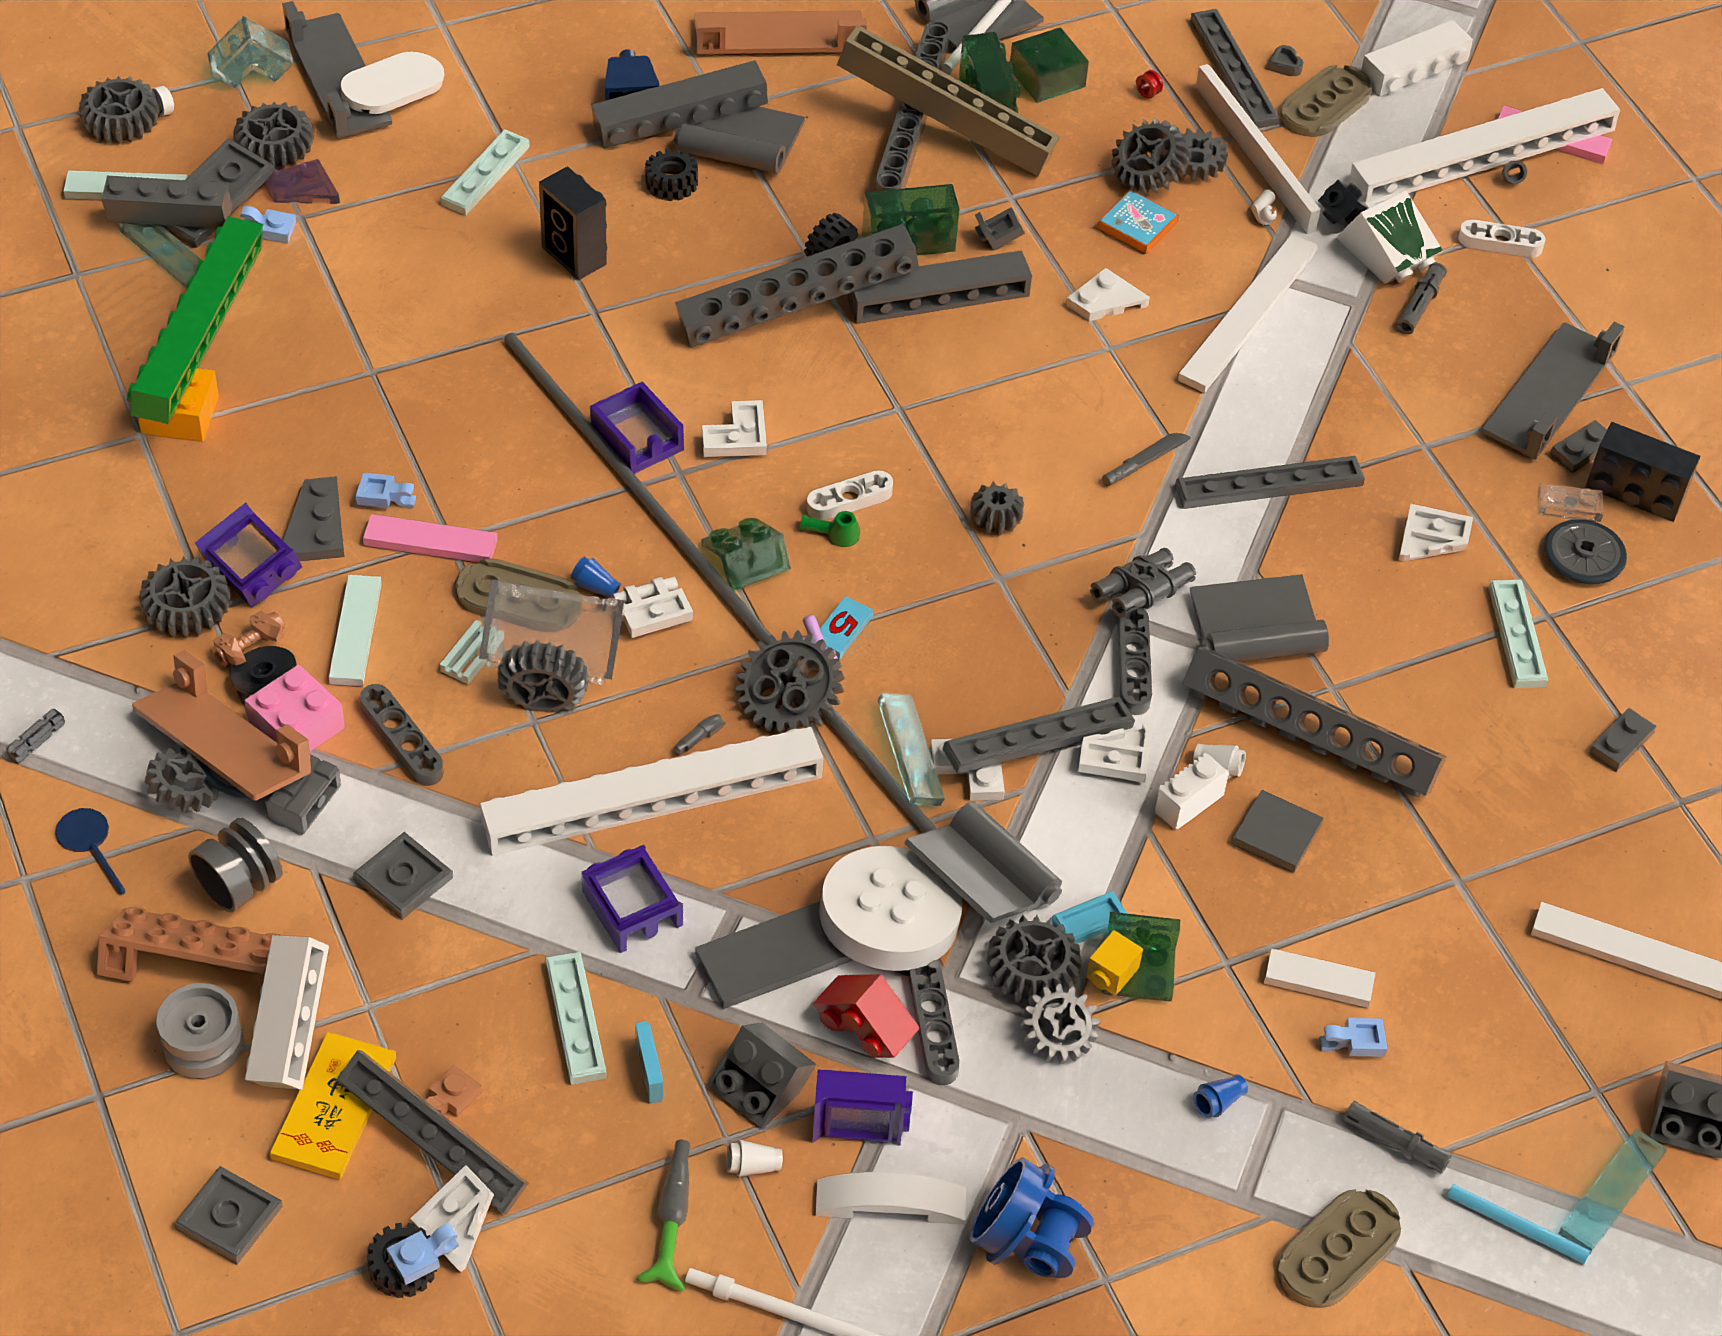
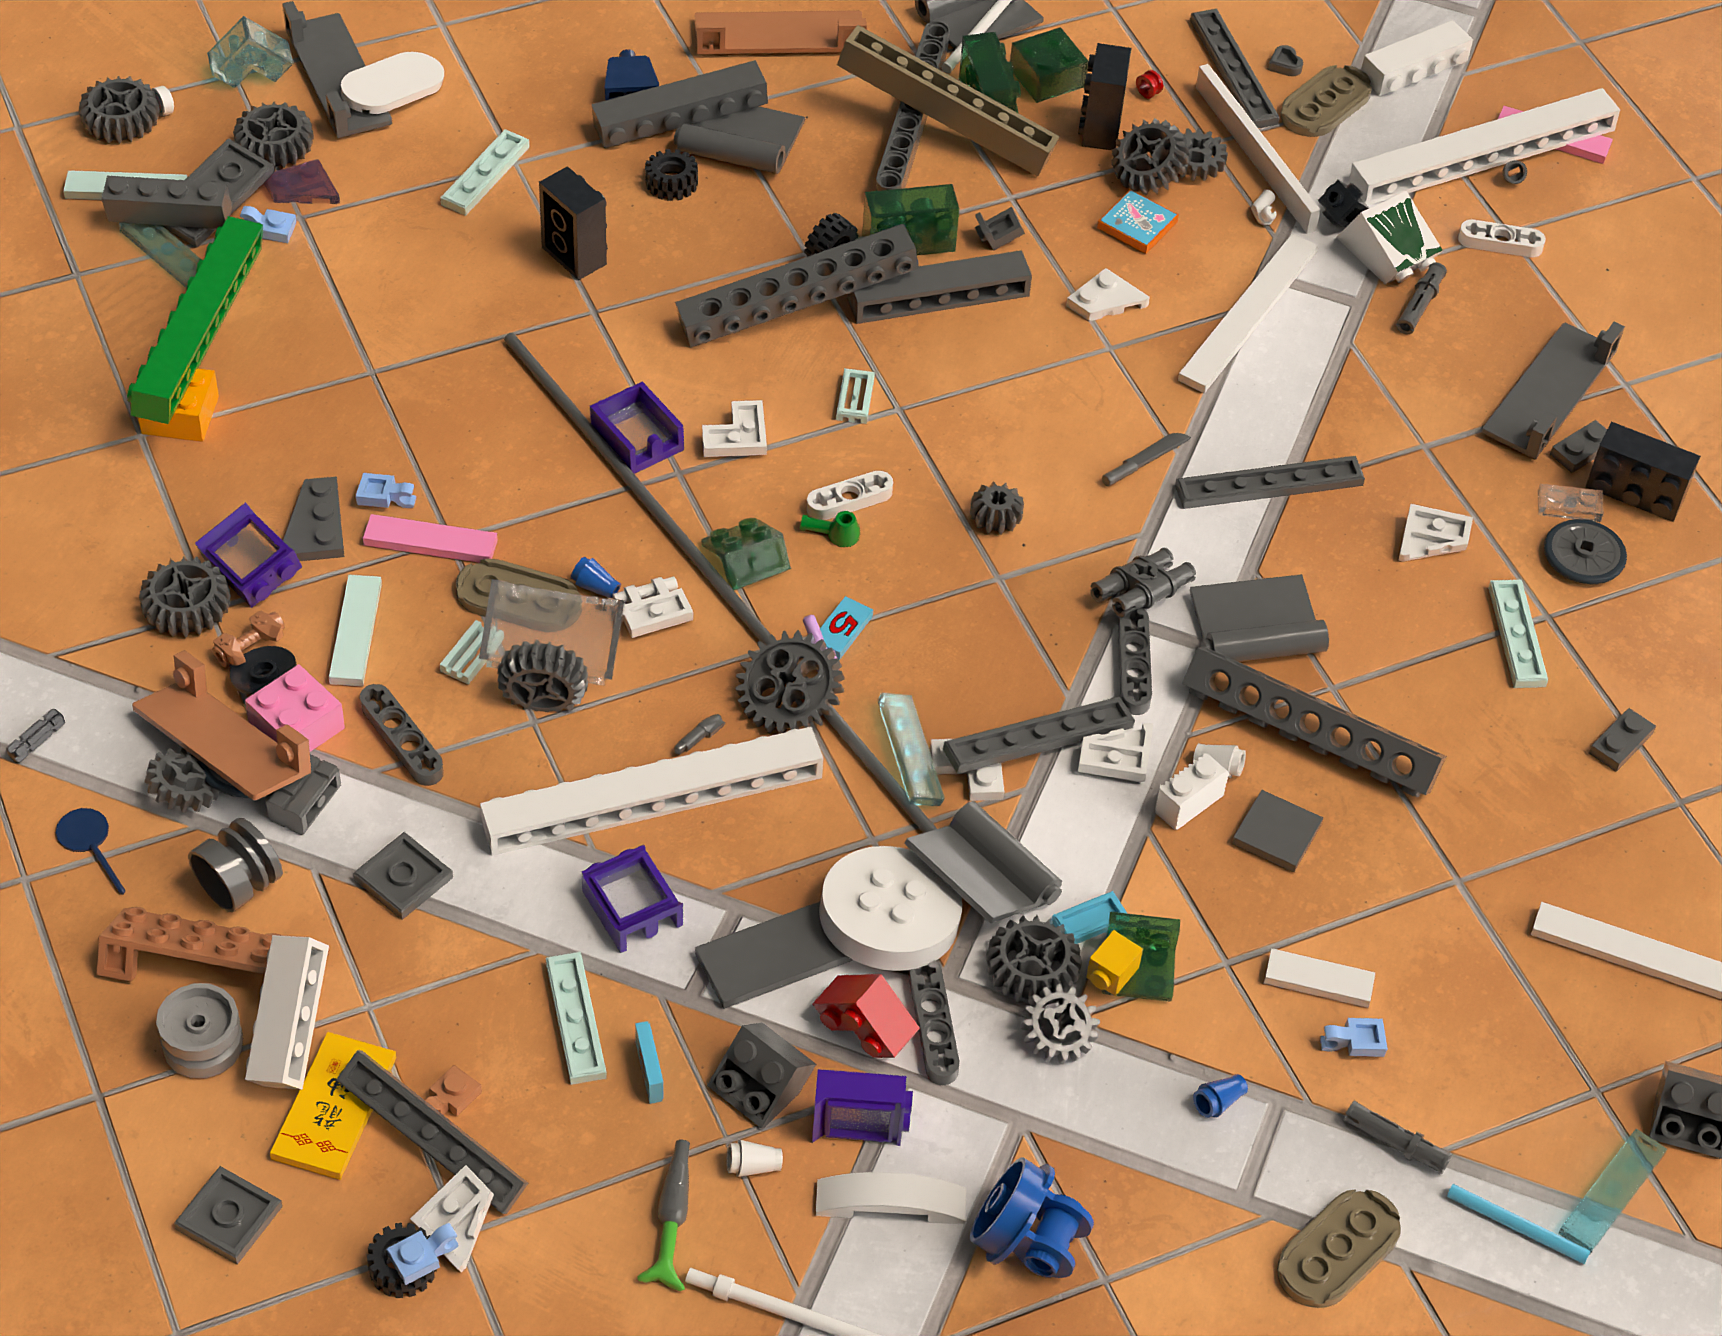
none -> light aqua tile [836,368,875,424]
none -> black brick [1078,43,1132,151]

